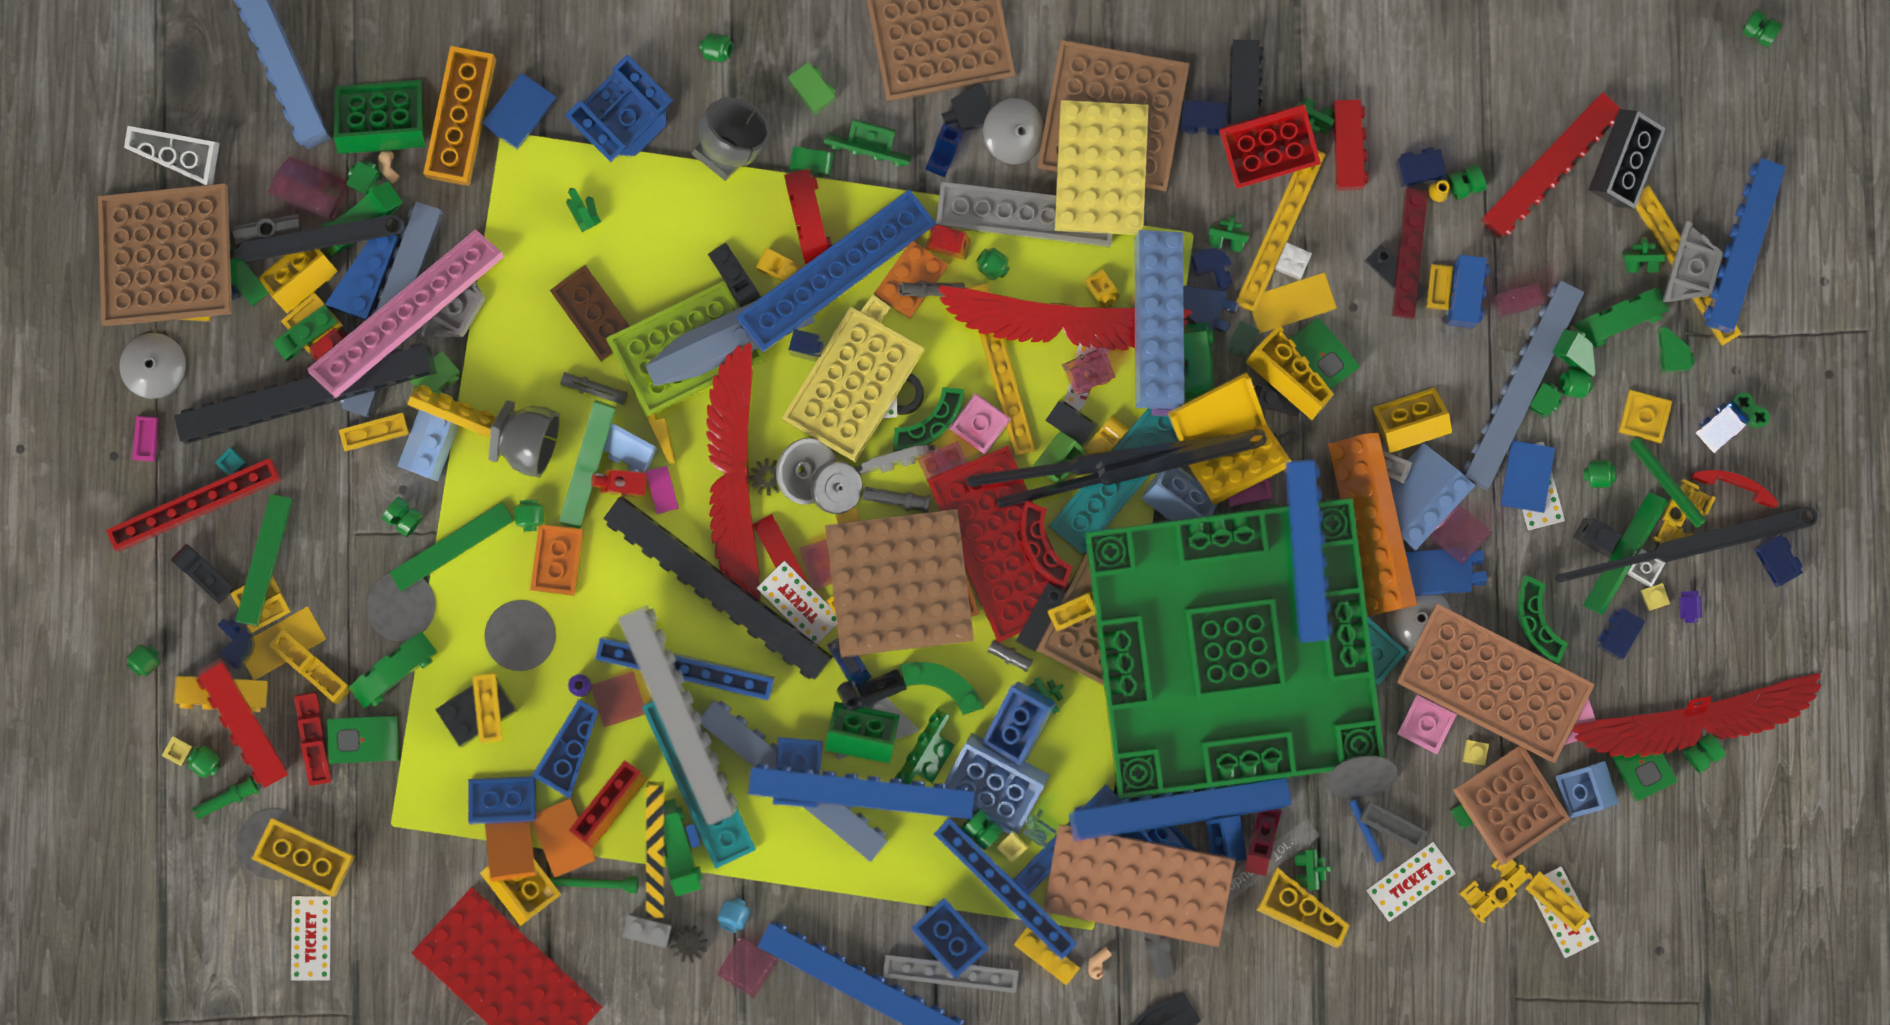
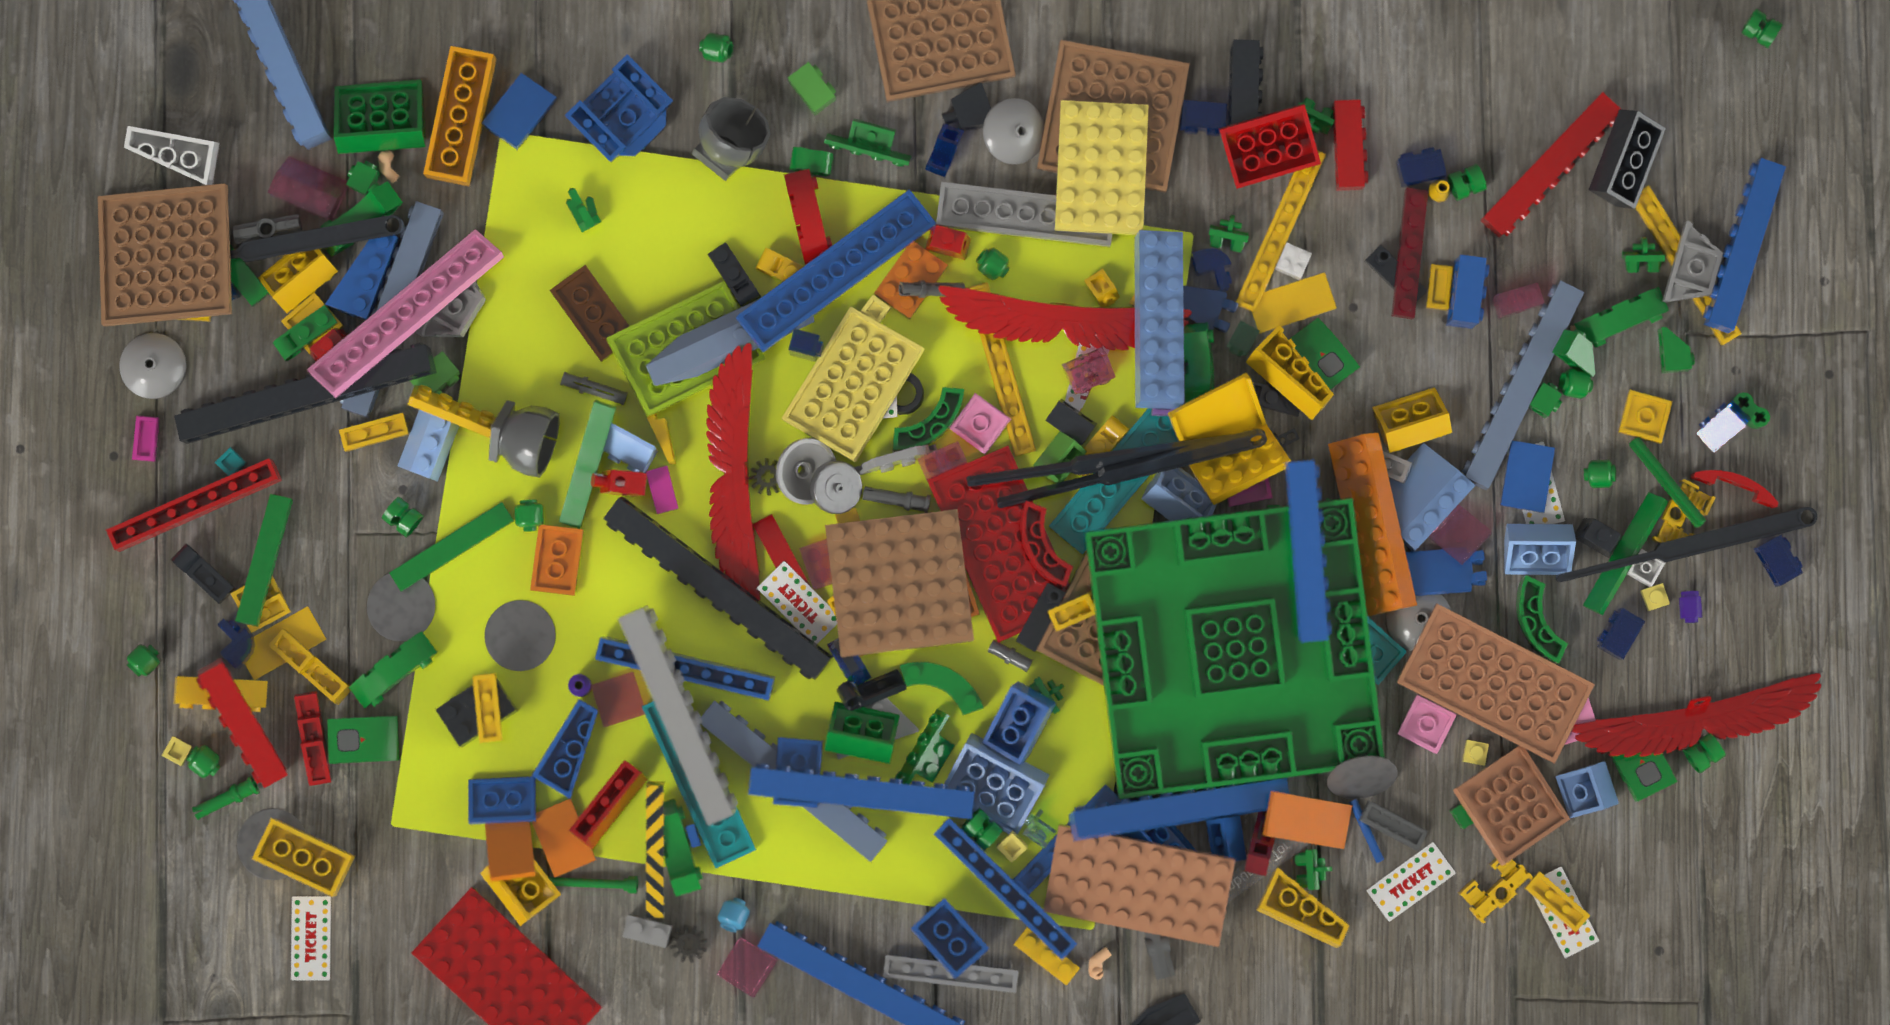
none -> orange tile [1263,791,1352,849]
none -> light blue slope [1504,524,1576,575]

